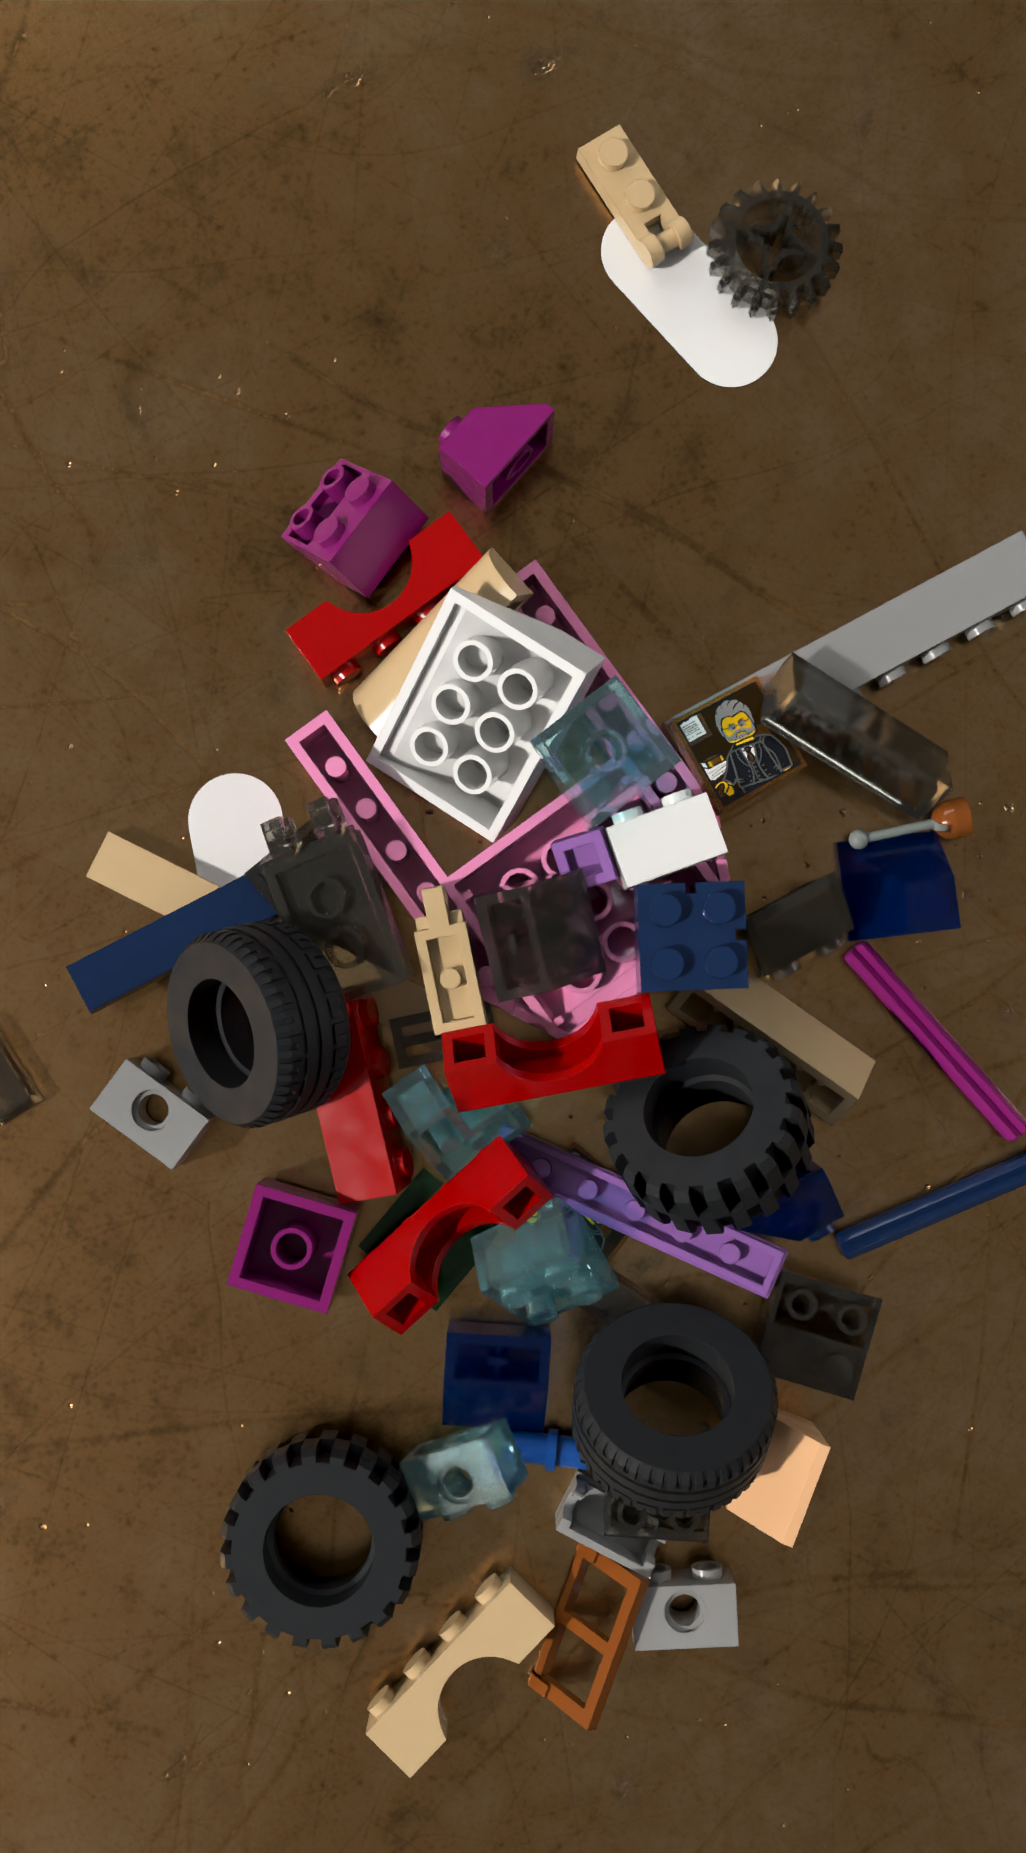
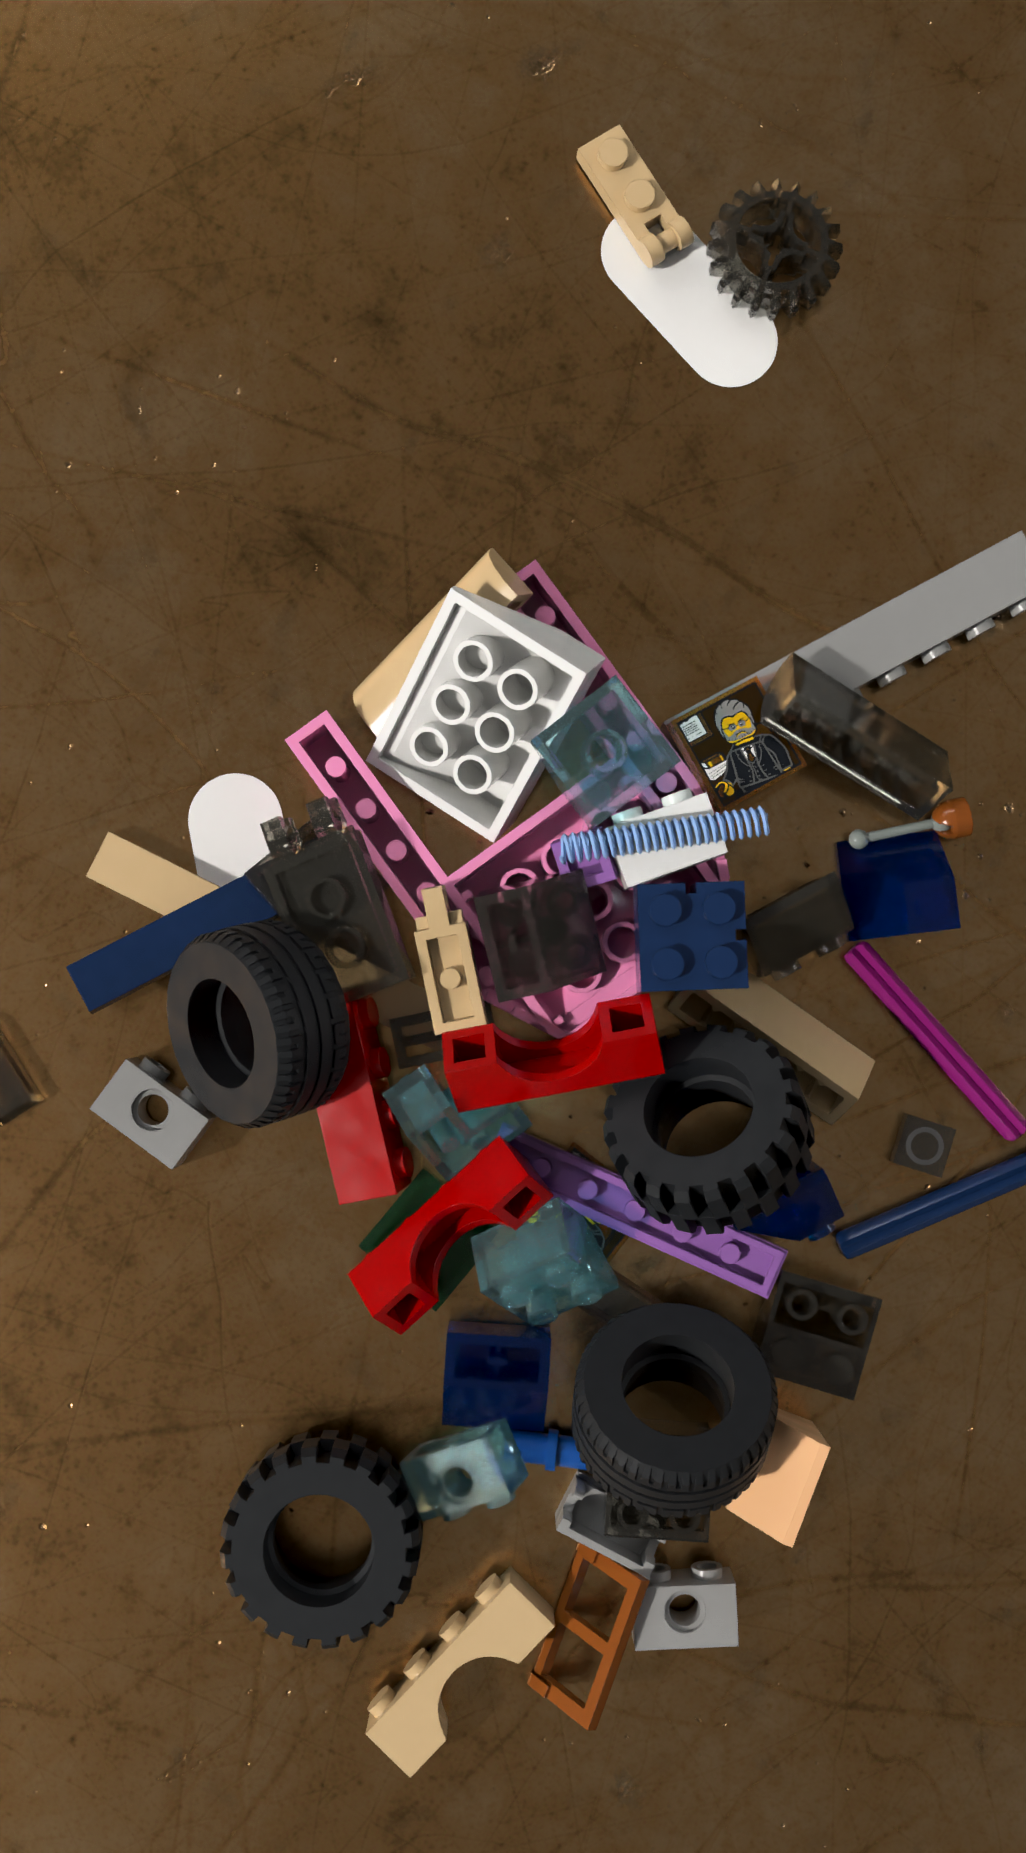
magenta brick [226,1177,361,1314] -> none
magenta slope [281,458,429,598] -> none
red arch [285,511,483,688] -> none
magenta slope [438,403,555,515] -> none
none -> light blue piece [559,805,770,865]
none -> clear smoke tile [890,1113,956,1178]

